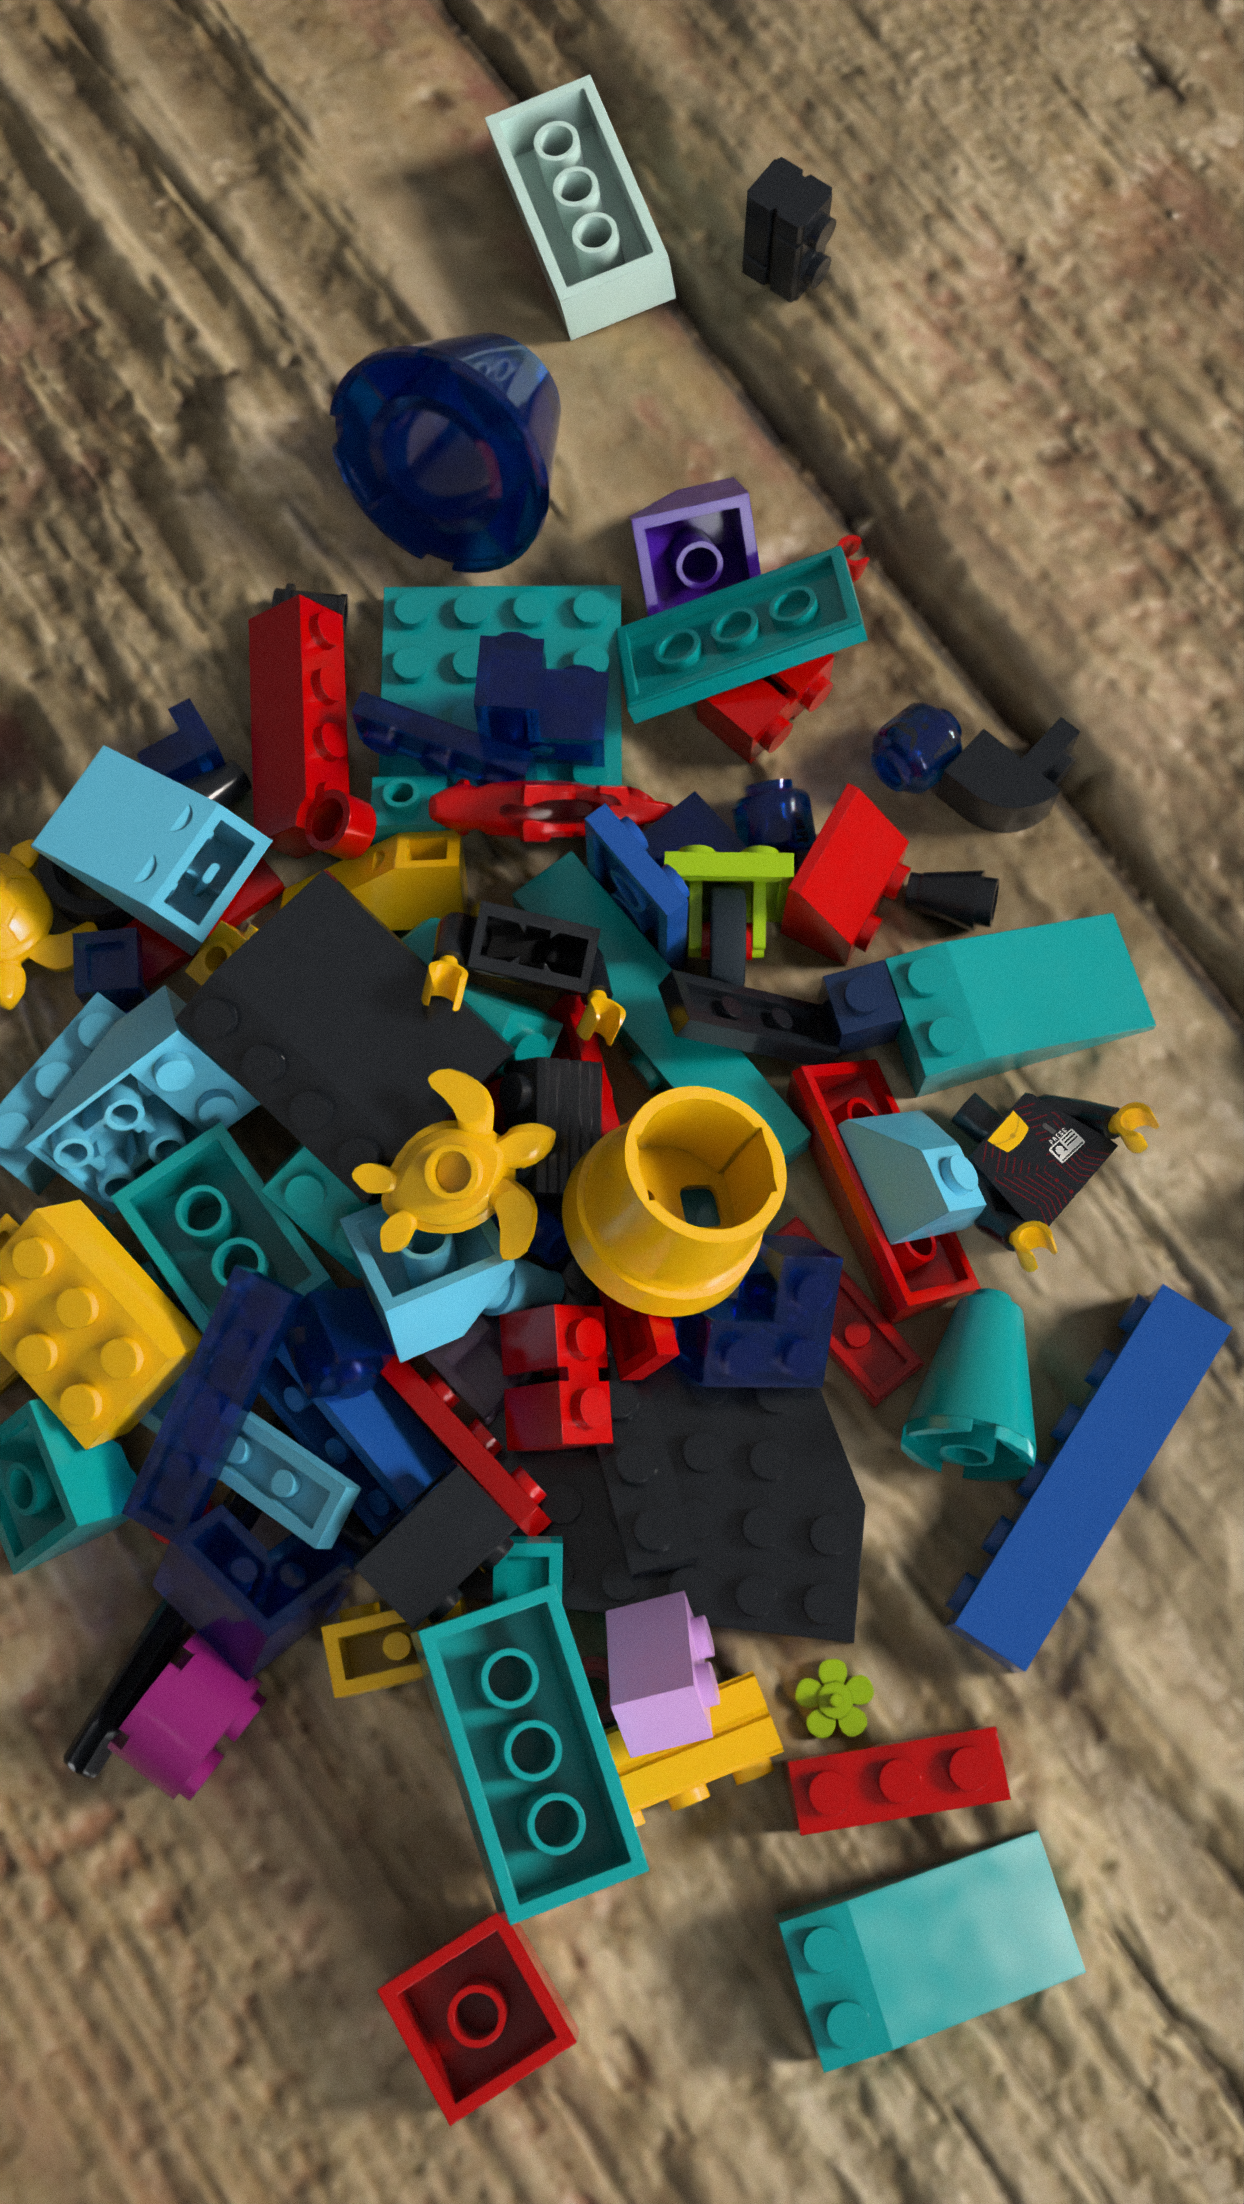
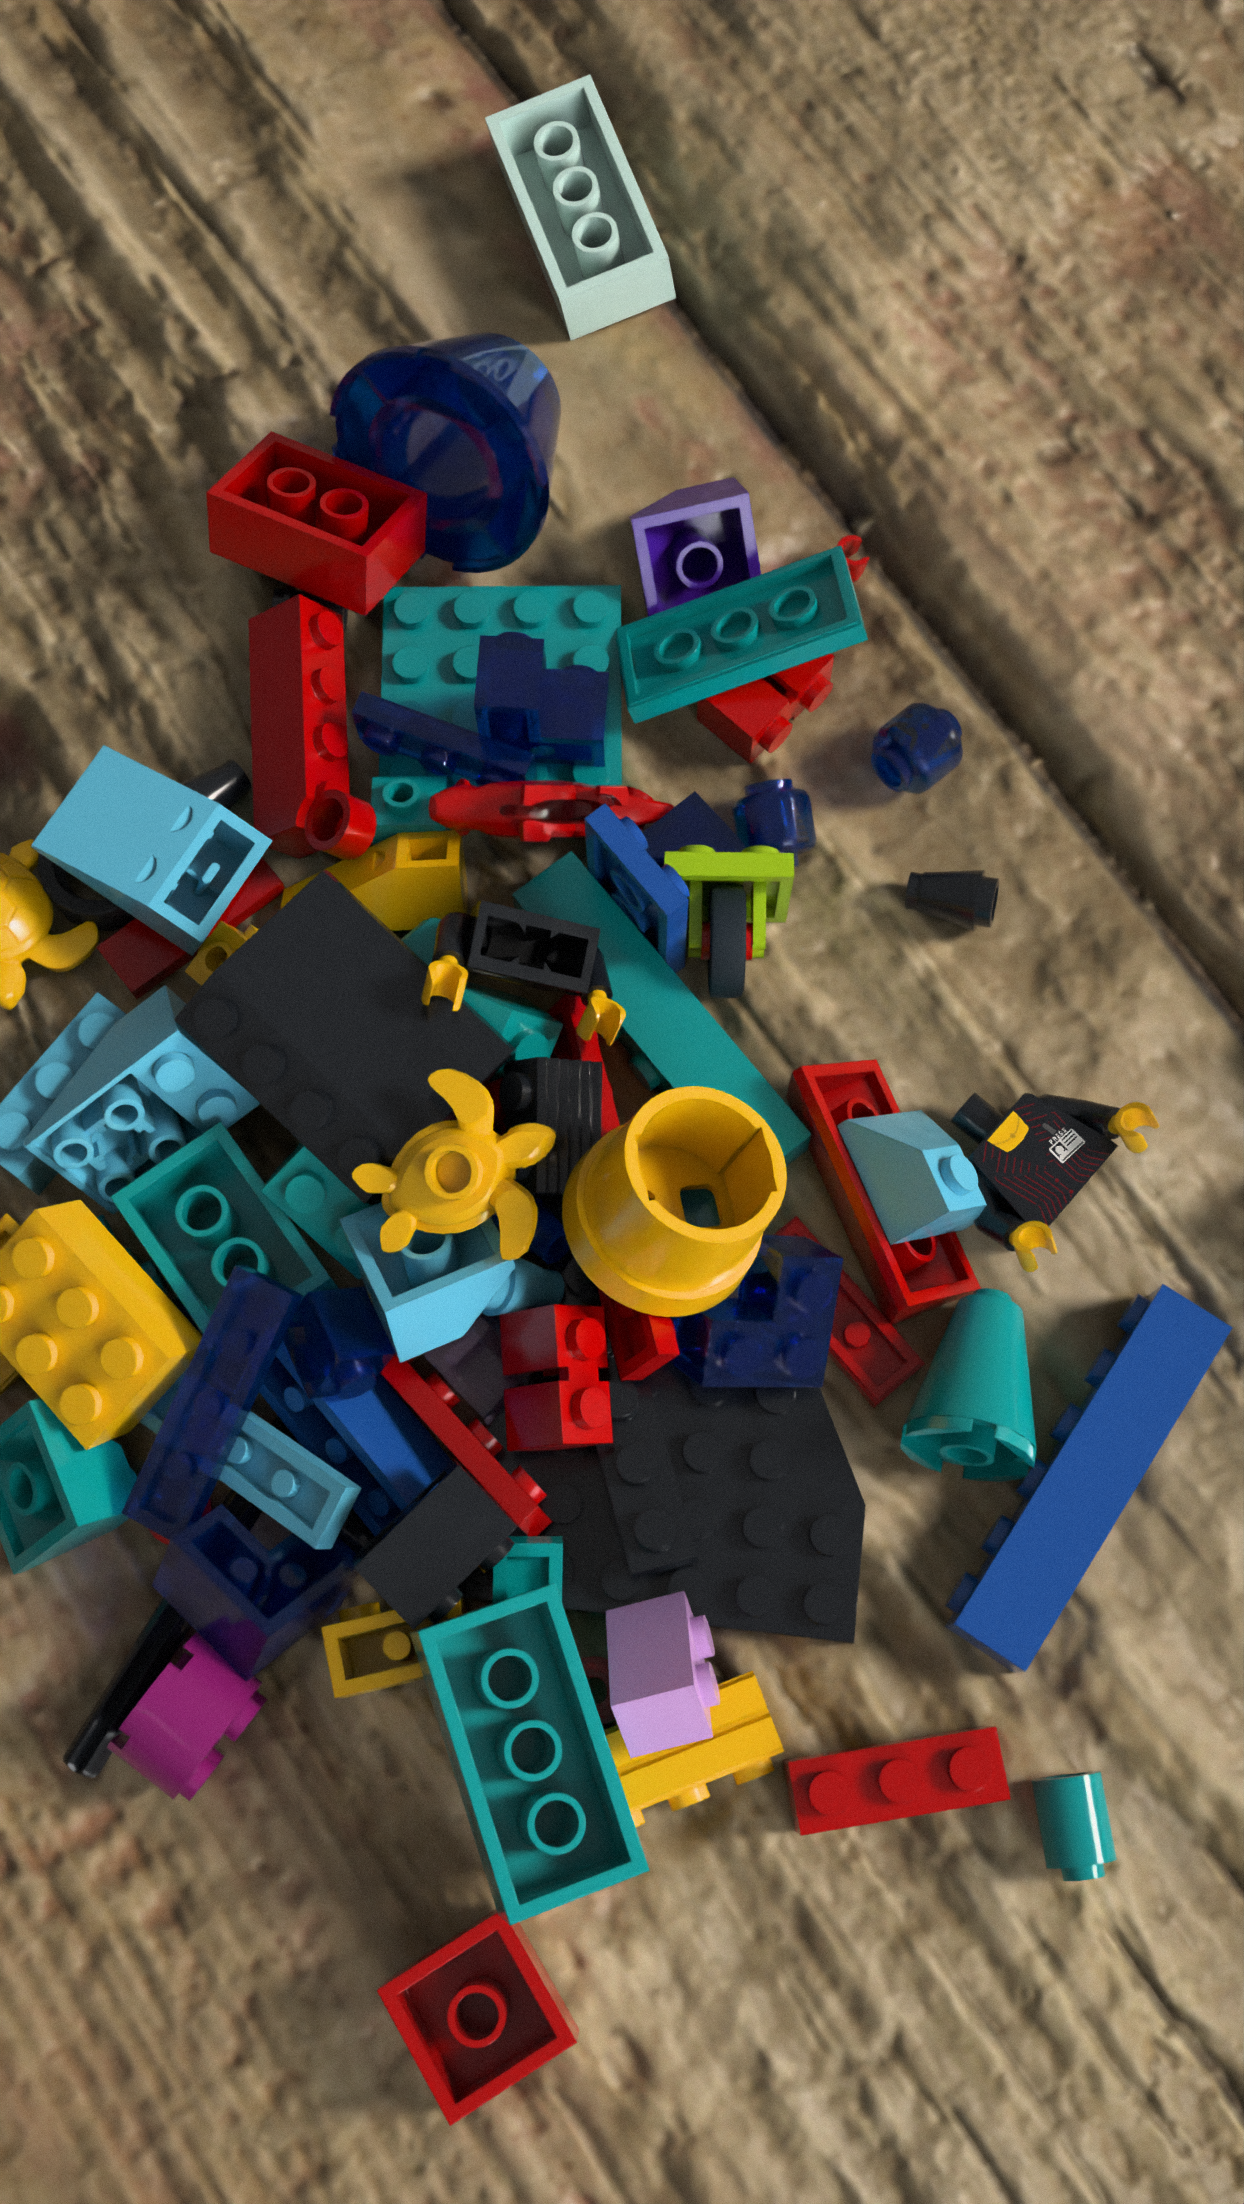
clear blue panel [73,927,151,1014] -> none
clear blue panel [137,698,225,783] -> none
black plate [658,970,840,1065] -> none
black brick [742,157,836,303] -> none
teal slope [774,1830,1086,2073] -> none
red slope [780,783,911,966] -> none
lime plant [795,1659,874,1739] -> none
dark blue brick [817,960,904,1057] -> none
teal slope [885,913,1156,1098] -> none
black brick [936,717,1080,833] -> none
none -> red brick [206,431,427,616]
none -> teal brick [1031,1771,1117,1881]

